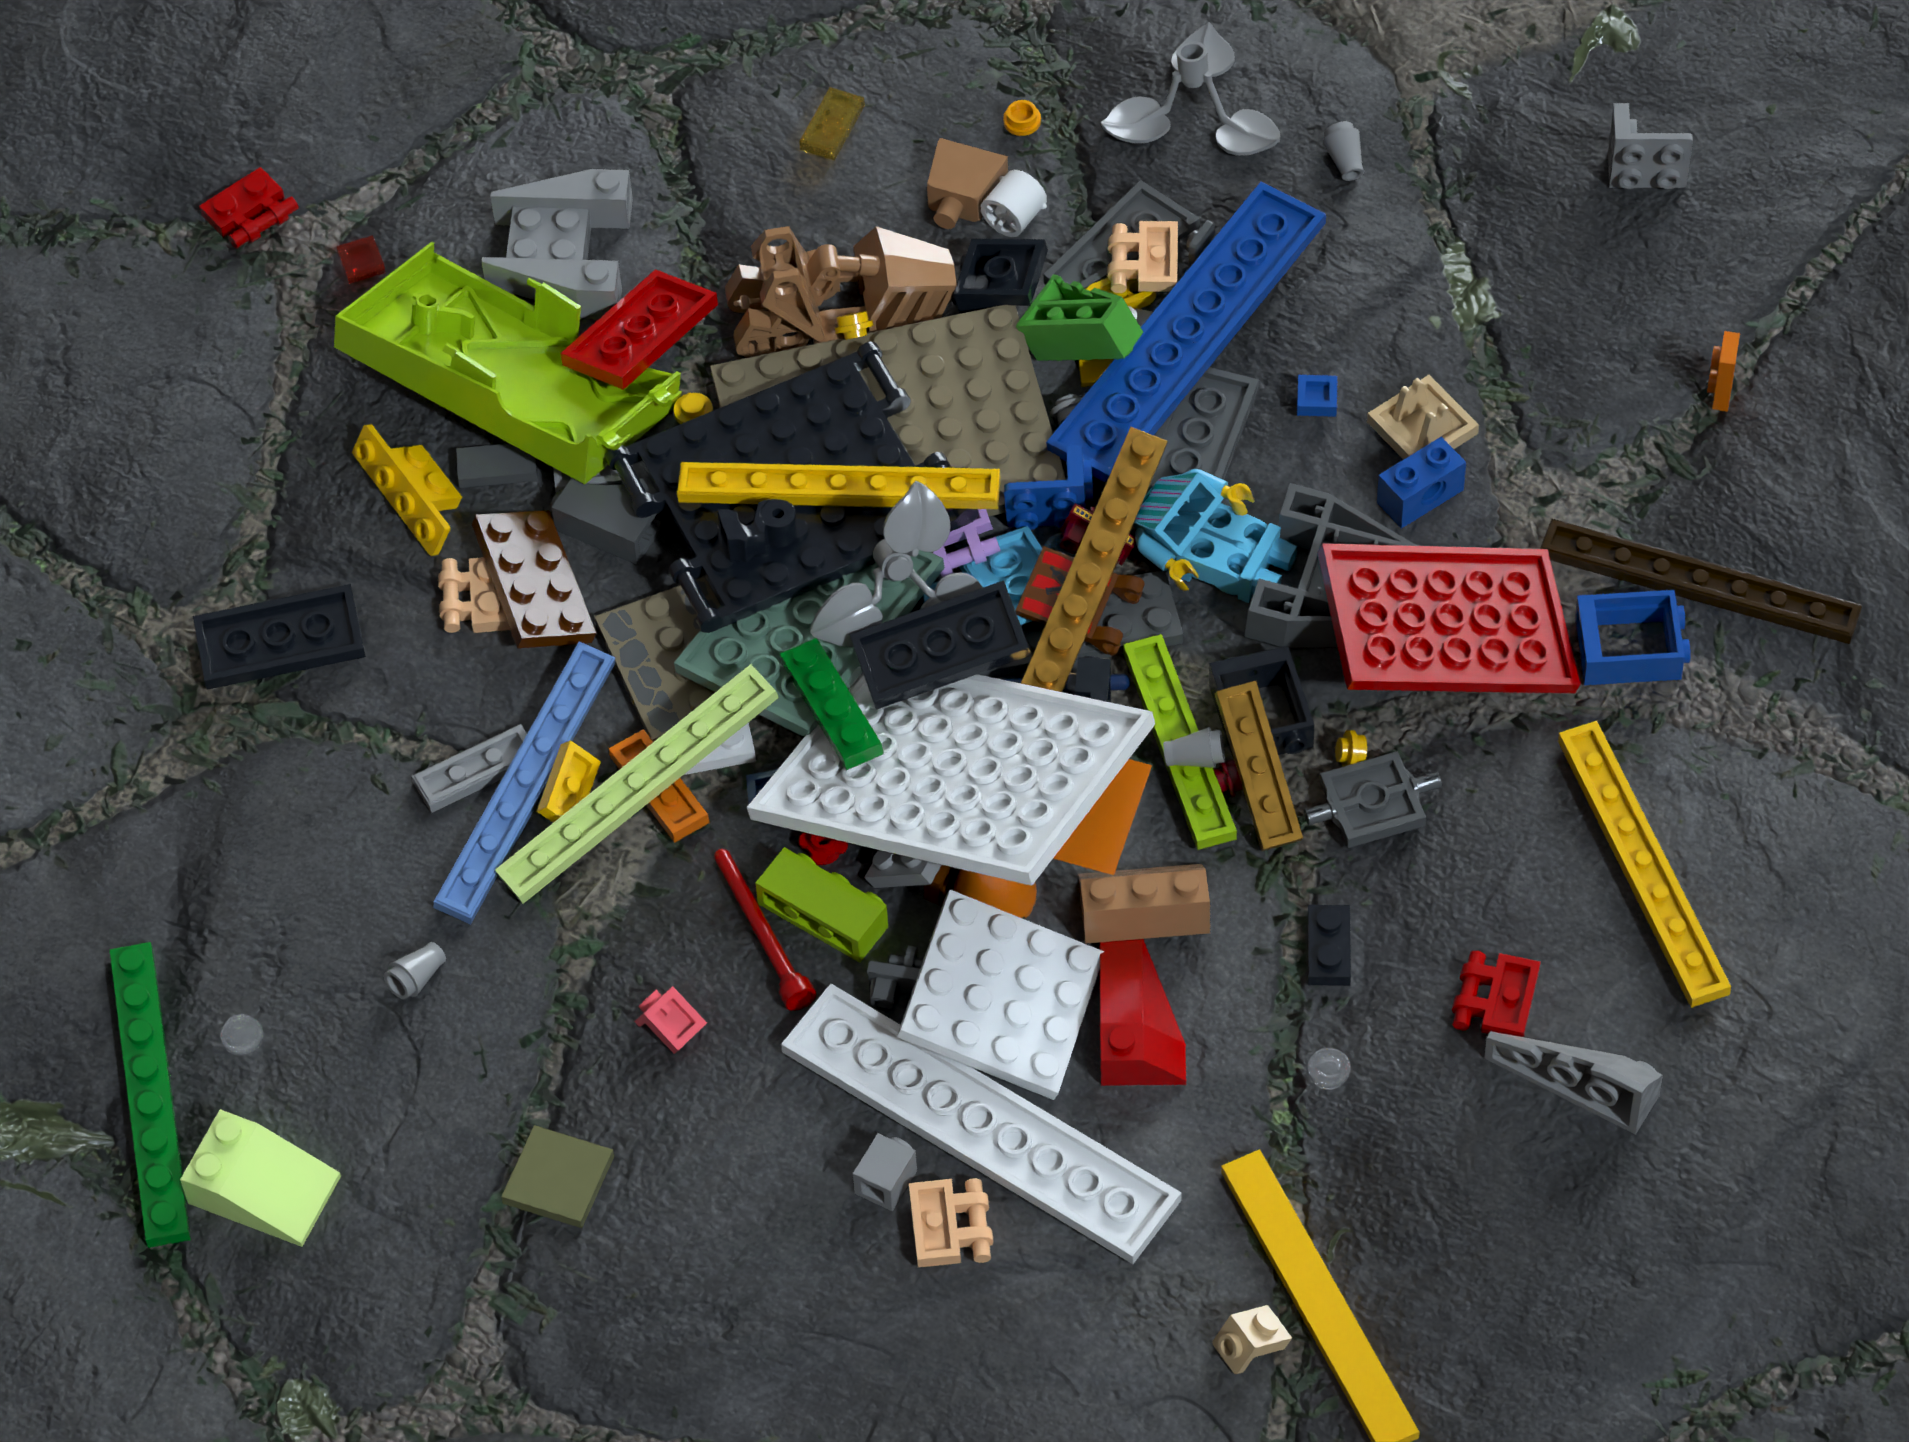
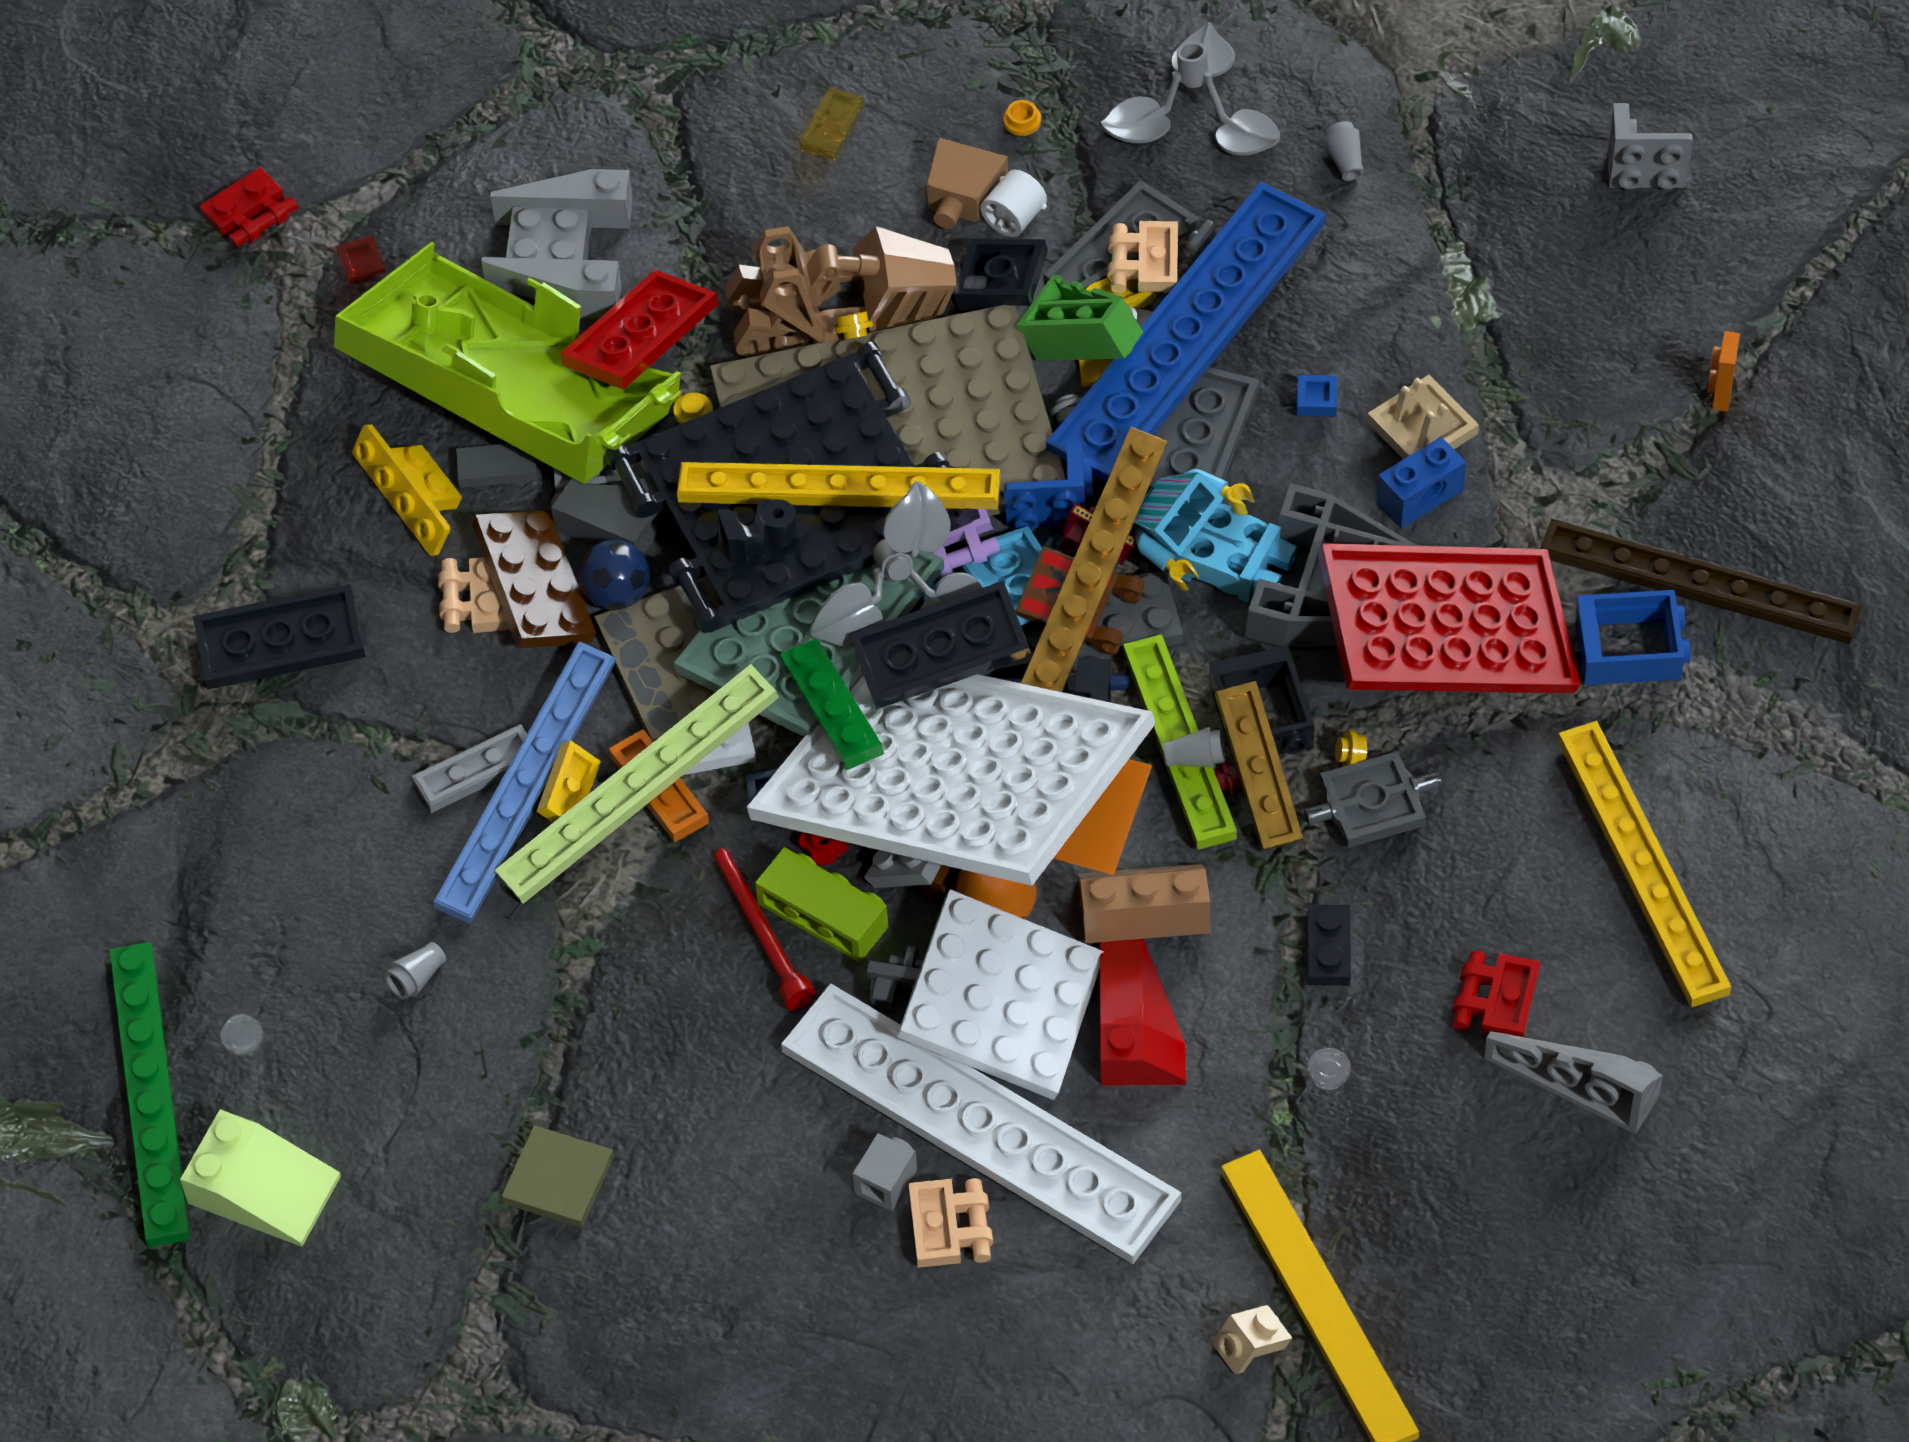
coral bracket [634,986,707,1054] -> none
none -> dark blue piece [579,539,650,611]

